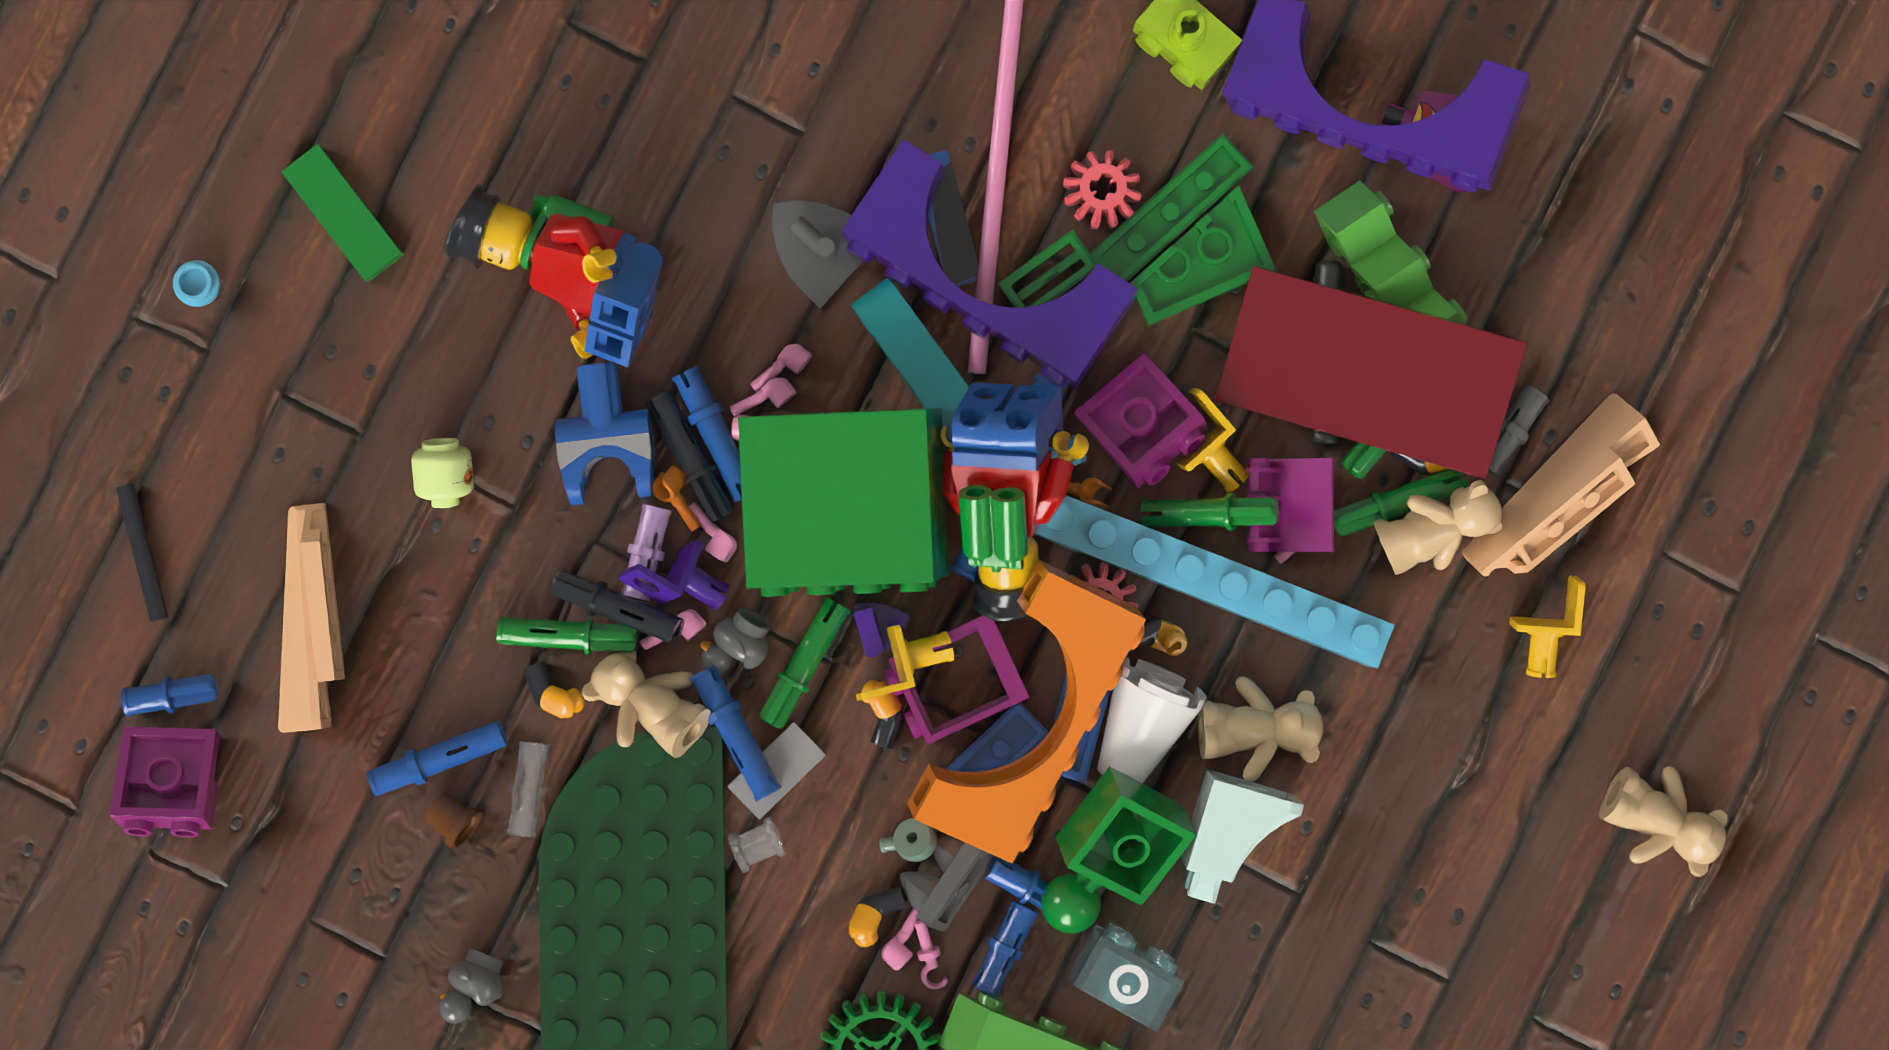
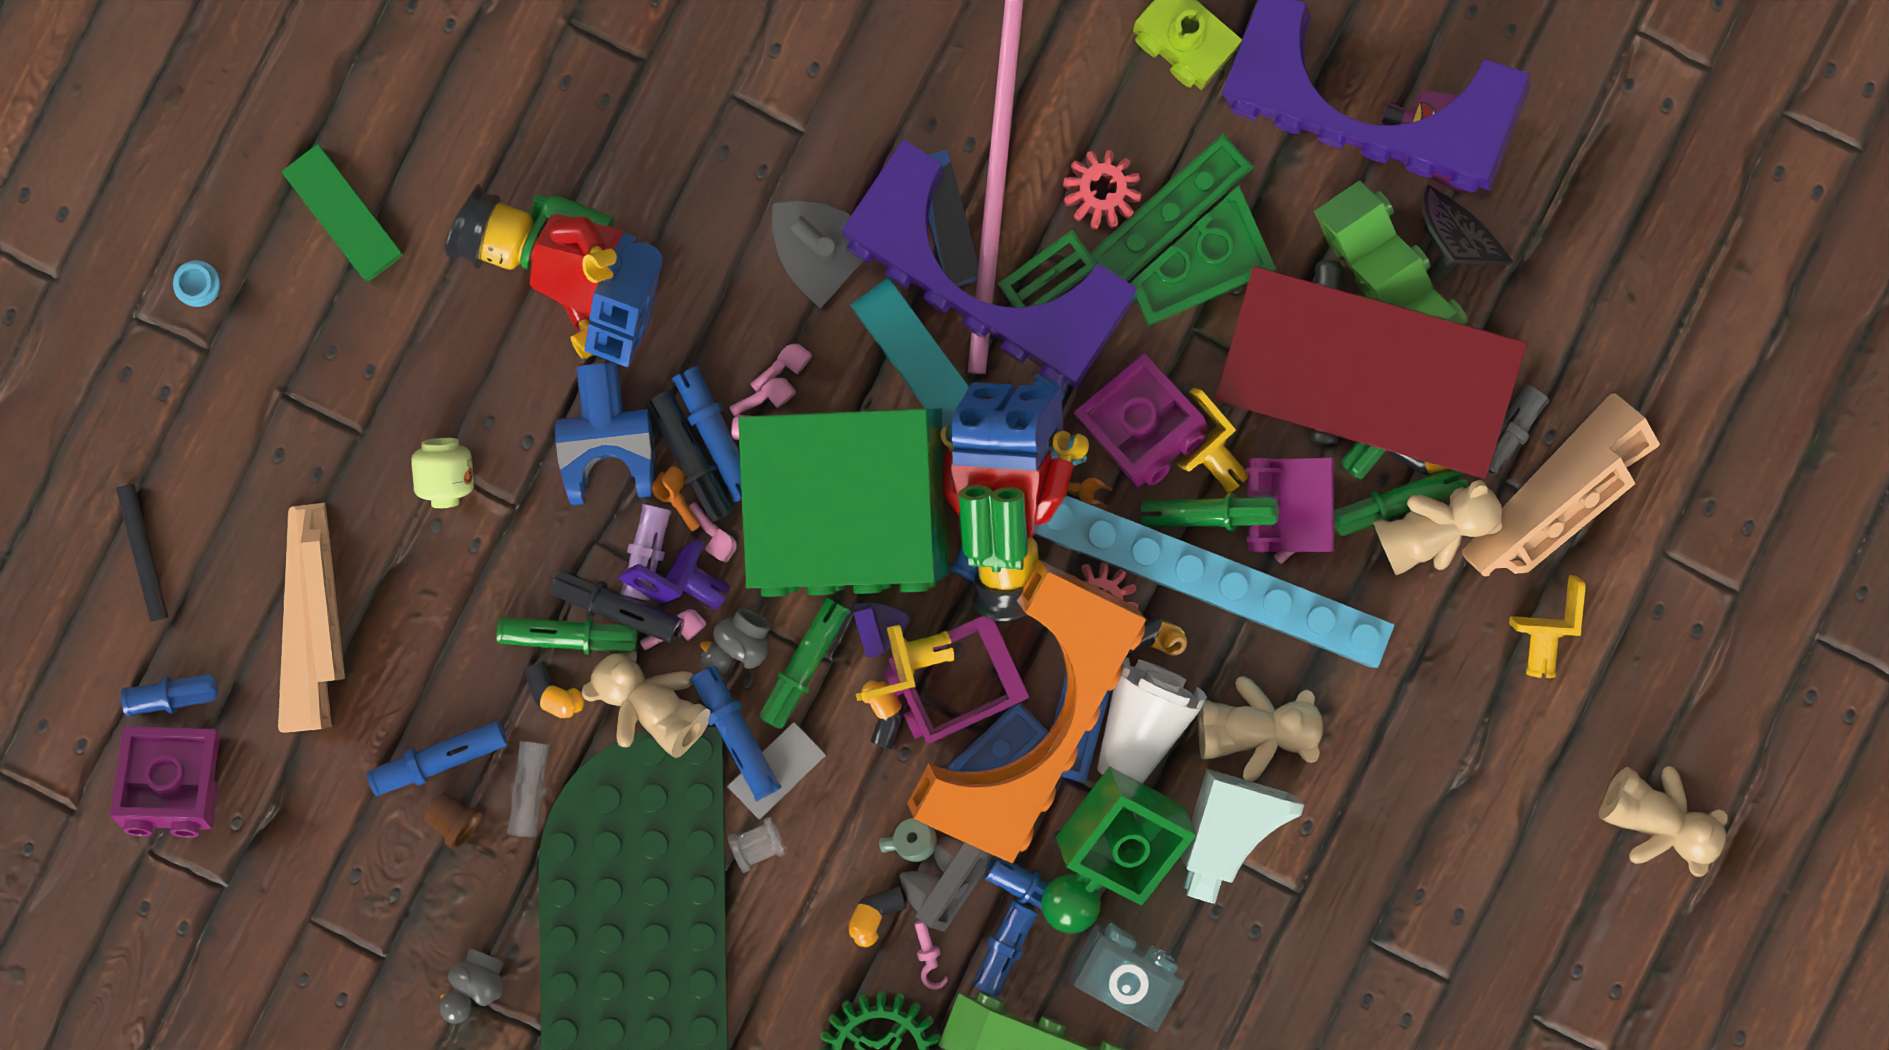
bright pink hand [881,908,919,970] -> none
none -> shield [1421,184,1513,283]

